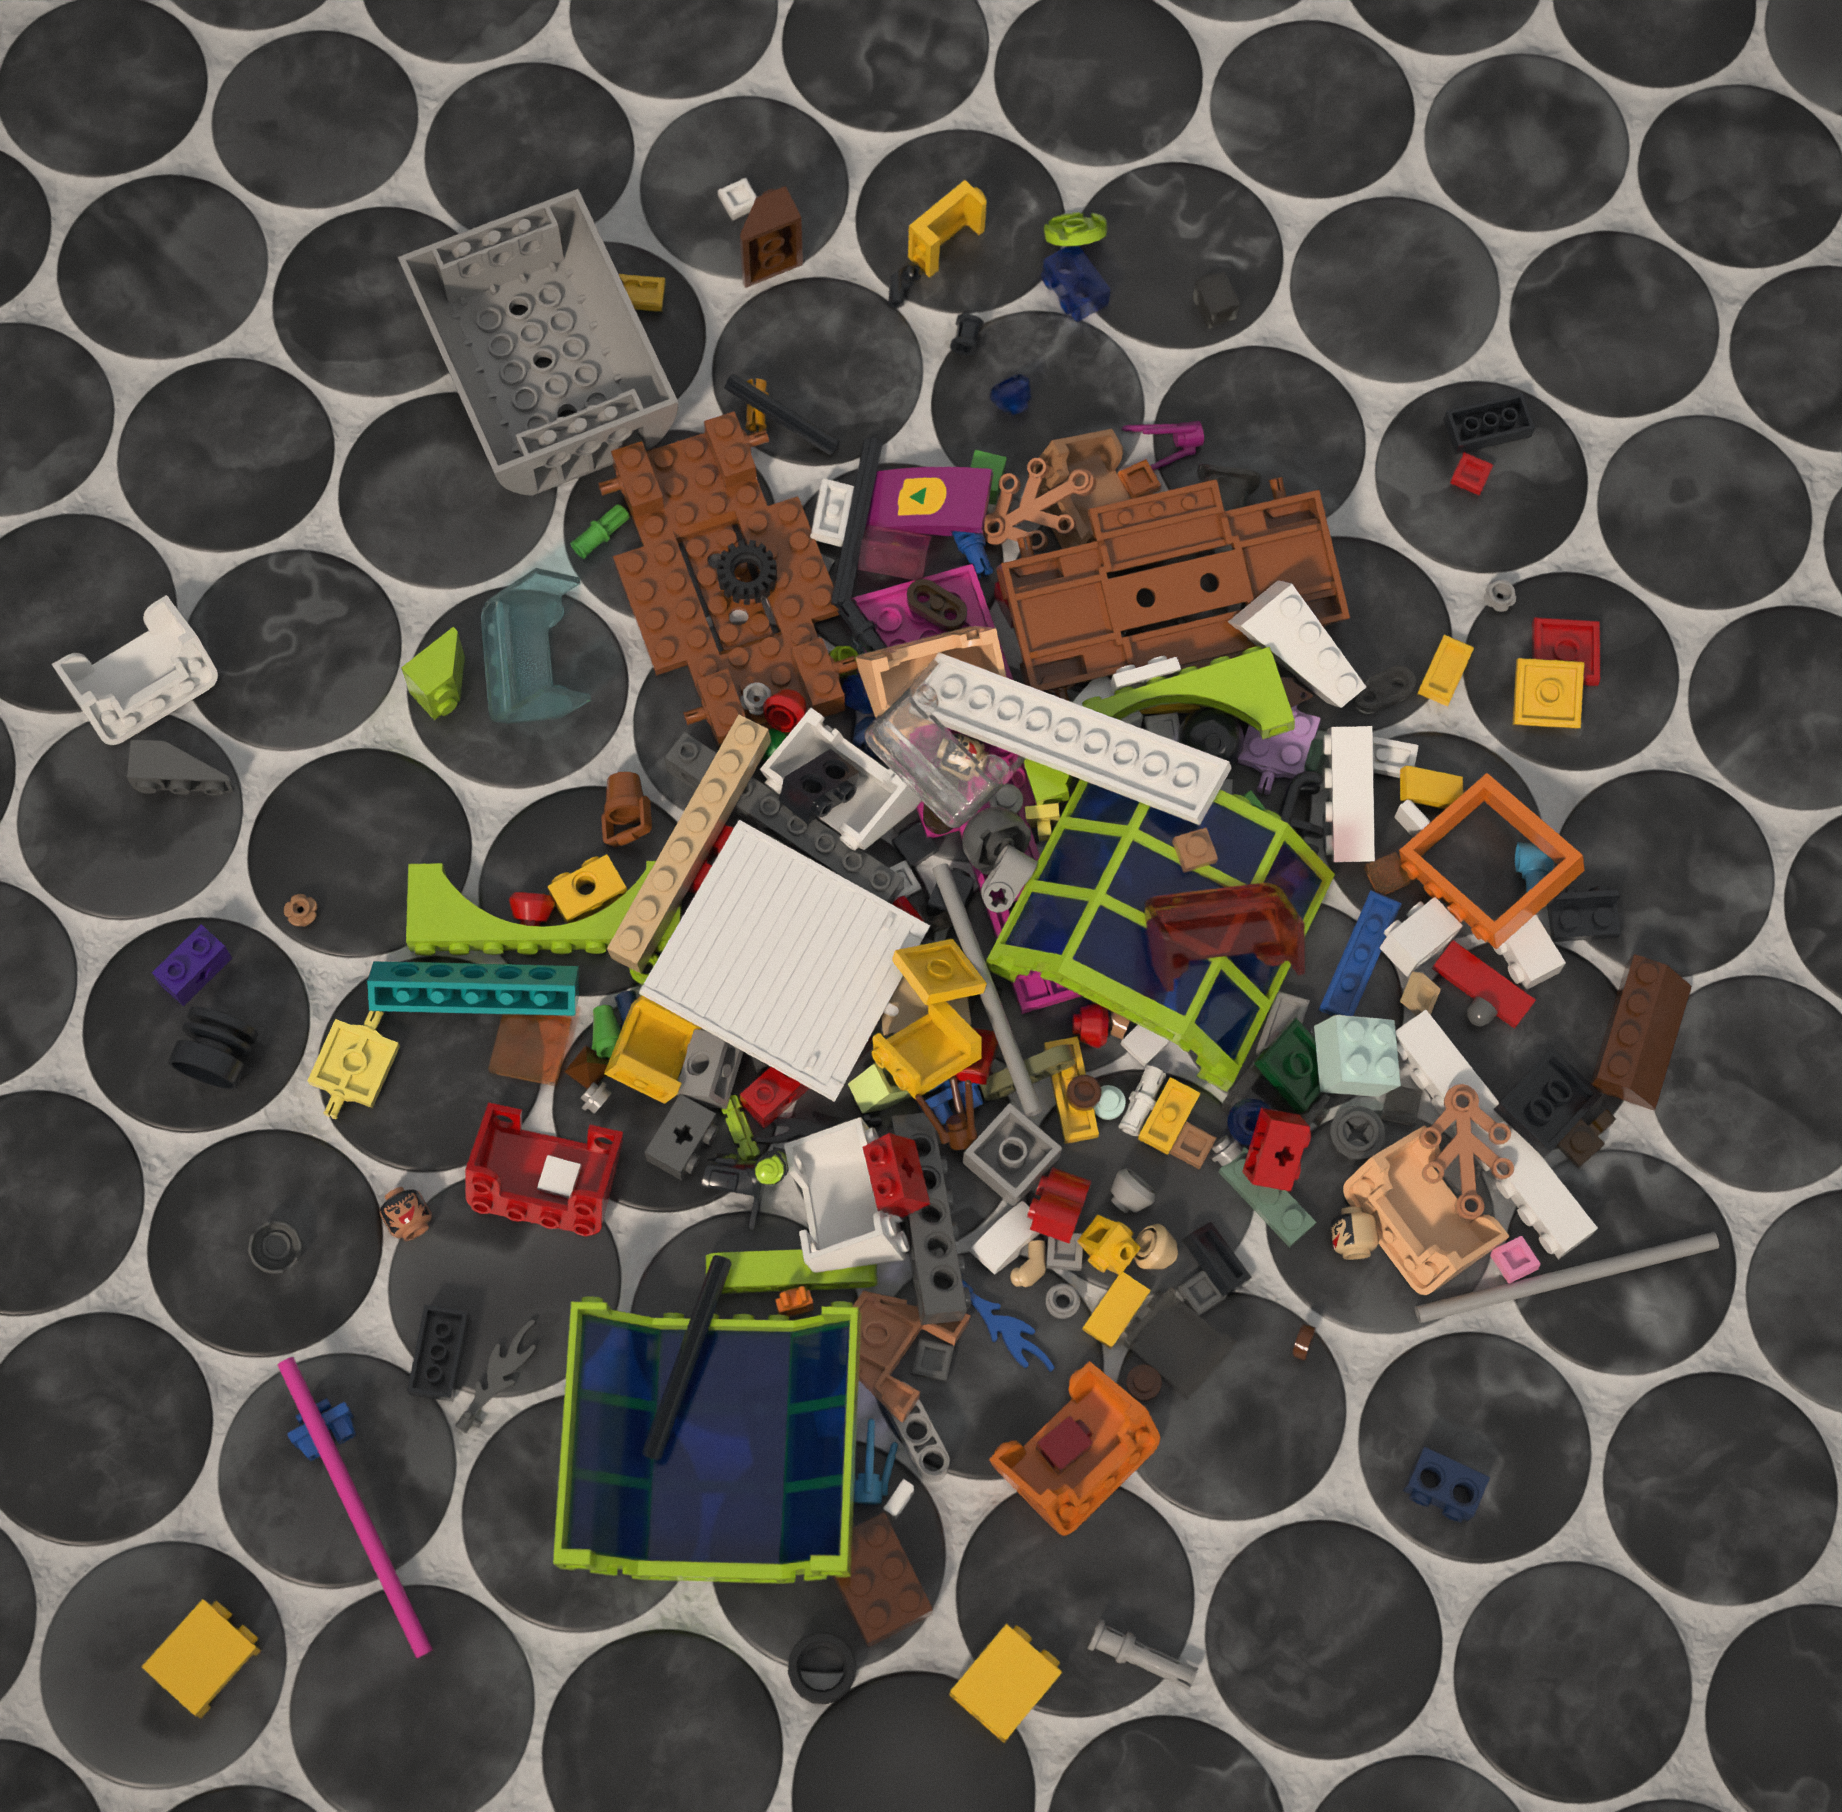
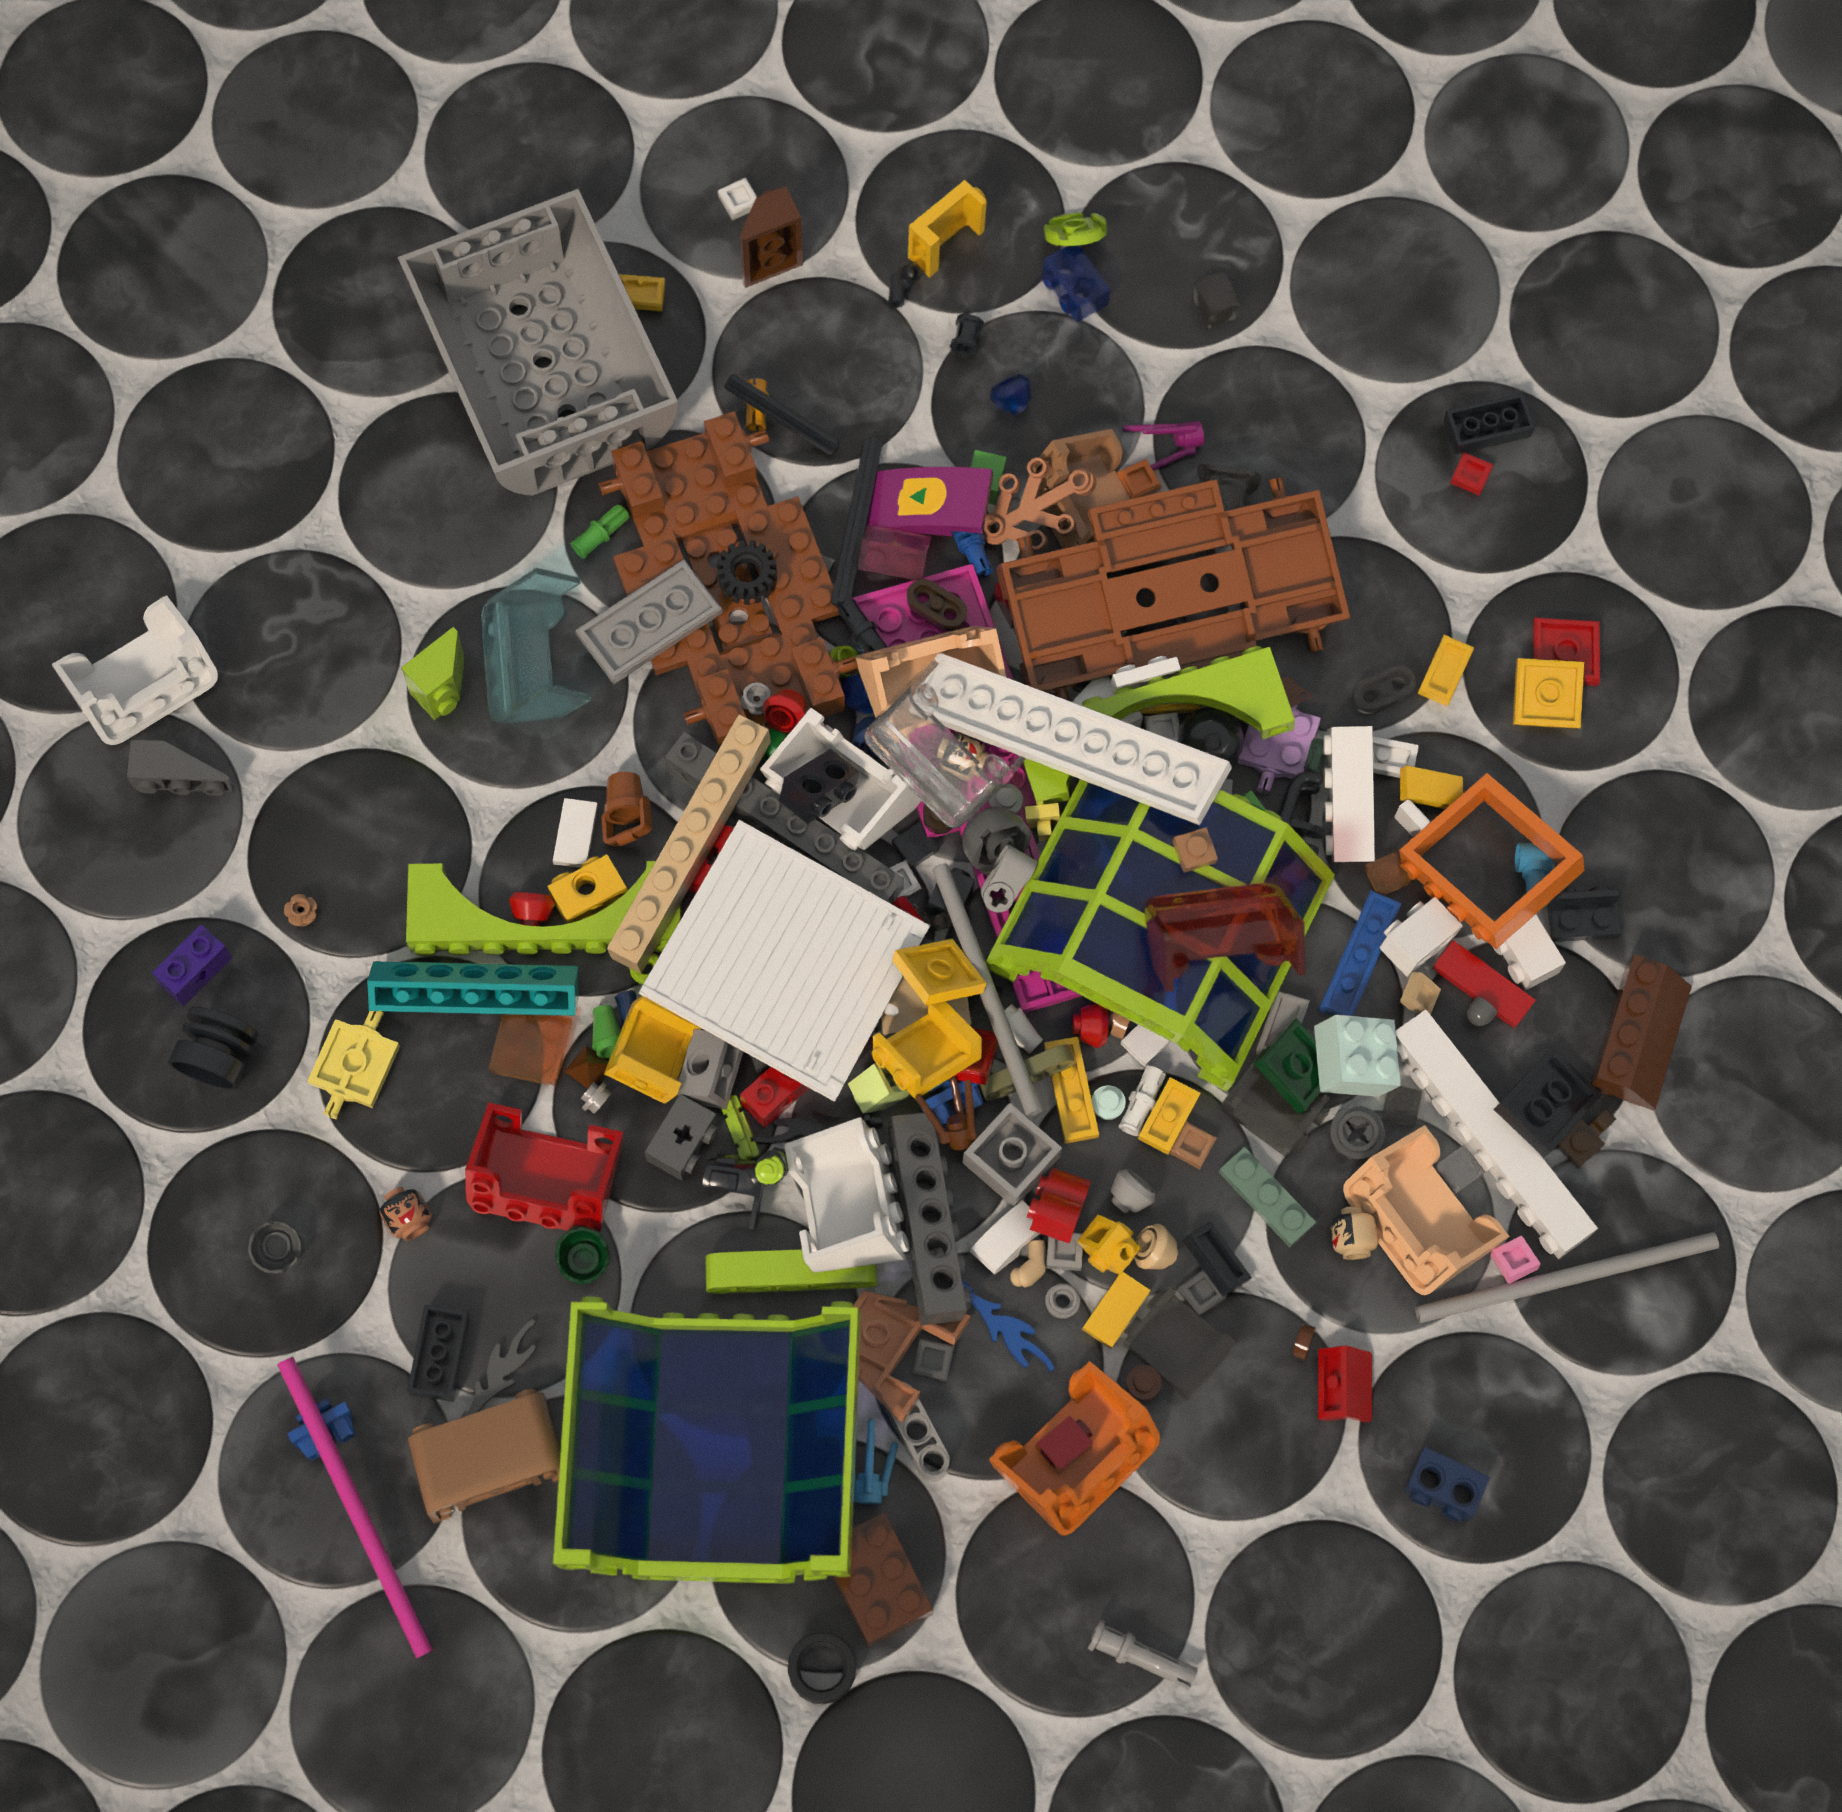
yellow panel [142,1599,261,1718] -> none
white tile [537,1155,581,1199] -> none
black axle [642,1255,732,1461] -> none
orange plate [775,1286,814,1317] -> none
white plate [810,478,854,547] -> none
red brick [862,1133,930,1217] -> none
white tile [883,1479,914,1521] -> none
yellow panel [949,1624,1062,1743] -> none
reddish brown tile [1066,1075,1102,1111] -> none
light grey plate [1210,1135,1243,1166] -> none
clear blue cone [1227,1098,1270,1146] -> none
white wedge [1228,580,1366,708] -> none
red brick [1242,1108,1311,1191] -> none
nougat plant [1419,1084,1514,1220] -> none
light grey plate [1484,580,1516,612] -> none
none -> medium nougat windscreen [407,1389,561,1523]
none -> white tile [553,798,598,868]
none -> dark green hair [554,1226,610,1285]
none -> light grey tile [575,560,722,684]
none -> white cone [1005,1004,1043,1054]
none -> red panel [1318,1345,1372,1422]

